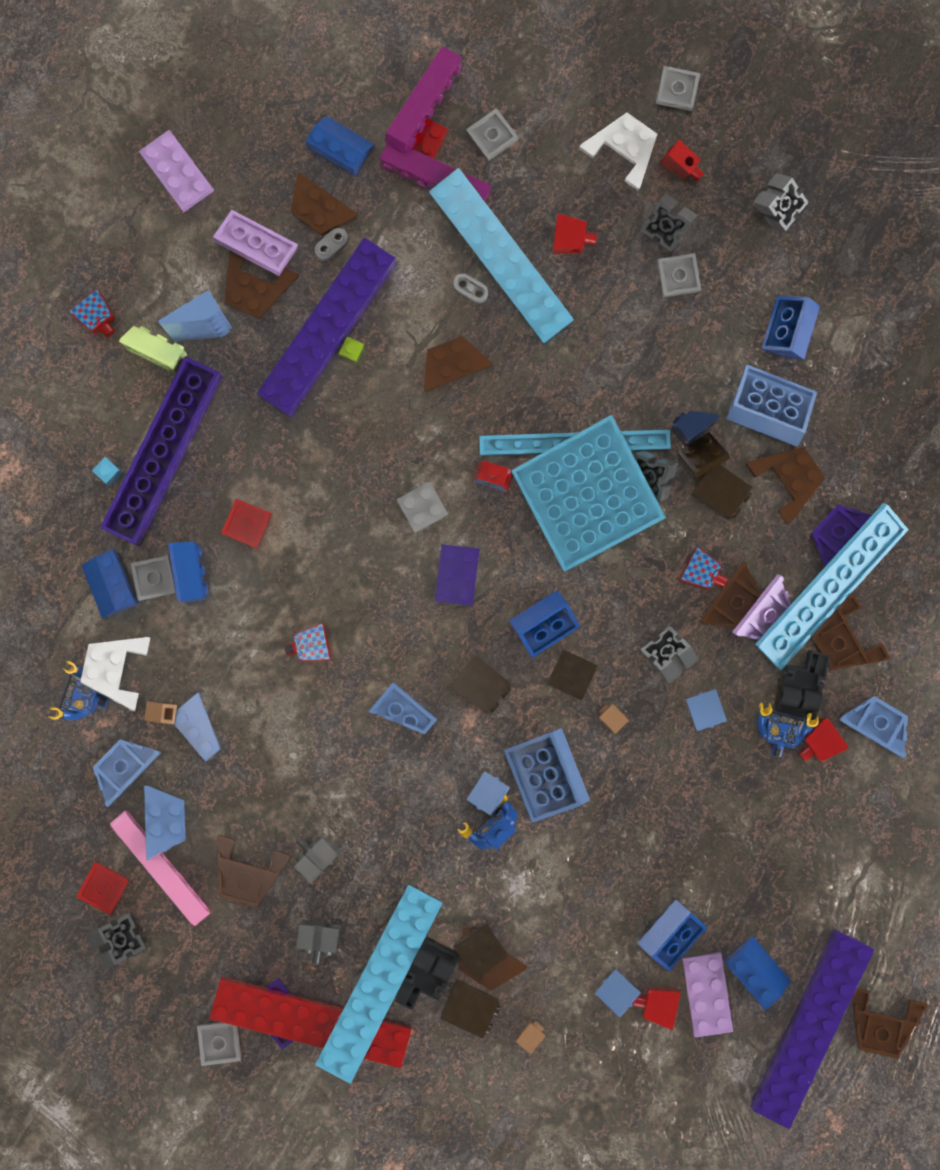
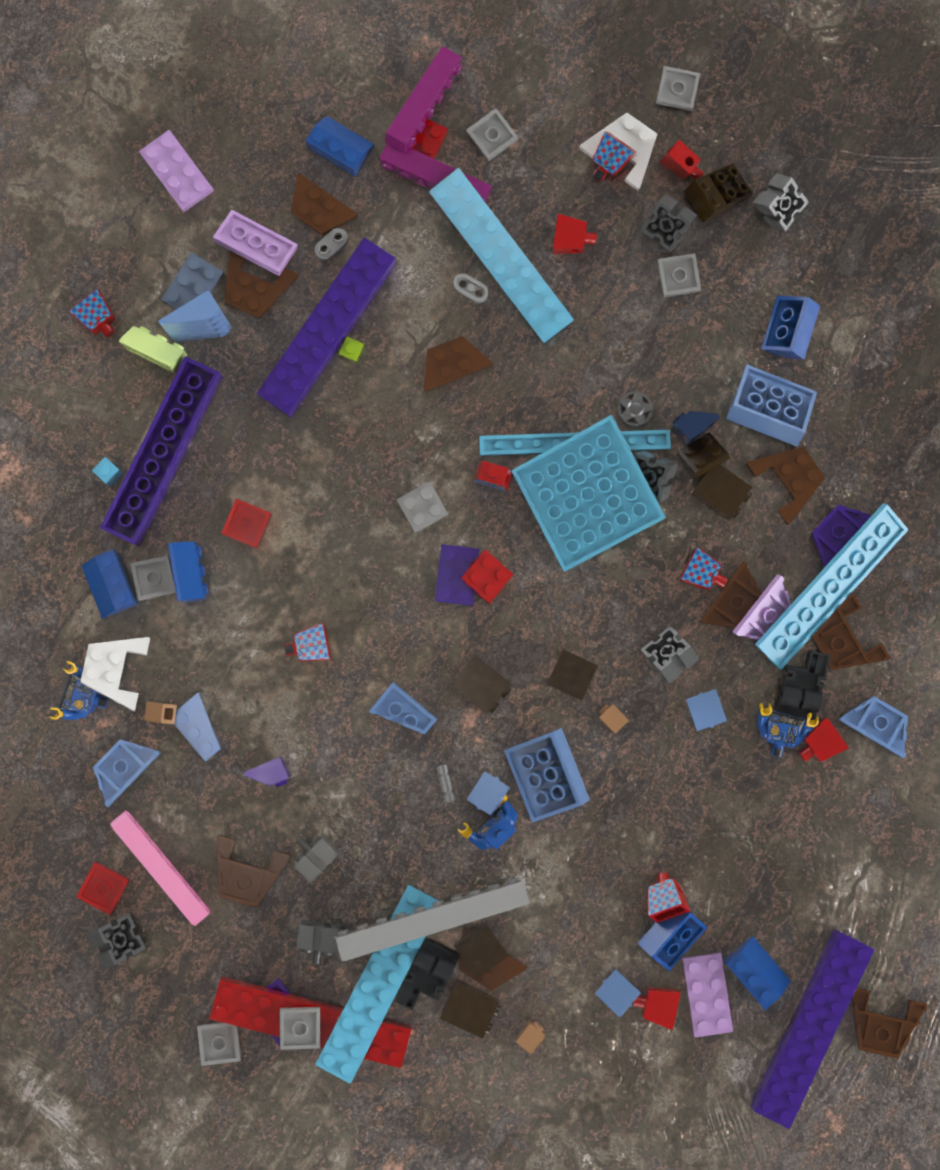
medium blue wing [144,786,186,860] -> none
blue slope [509,590,580,658] -> none
none -> sand blue plate [161,252,224,310]
none -> slope [244,756,291,787]
none -> light grey plate [280,1007,320,1050]
none -> light grey brick [333,878,530,962]
none -> light grey axle [437,765,455,803]
none -> red plate [460,549,514,604]
none -> torso [592,131,637,181]
none -> flat silver wheel [617,391,653,427]
none -> torso [648,873,690,923]
none -> dark brown slope [683,163,753,223]

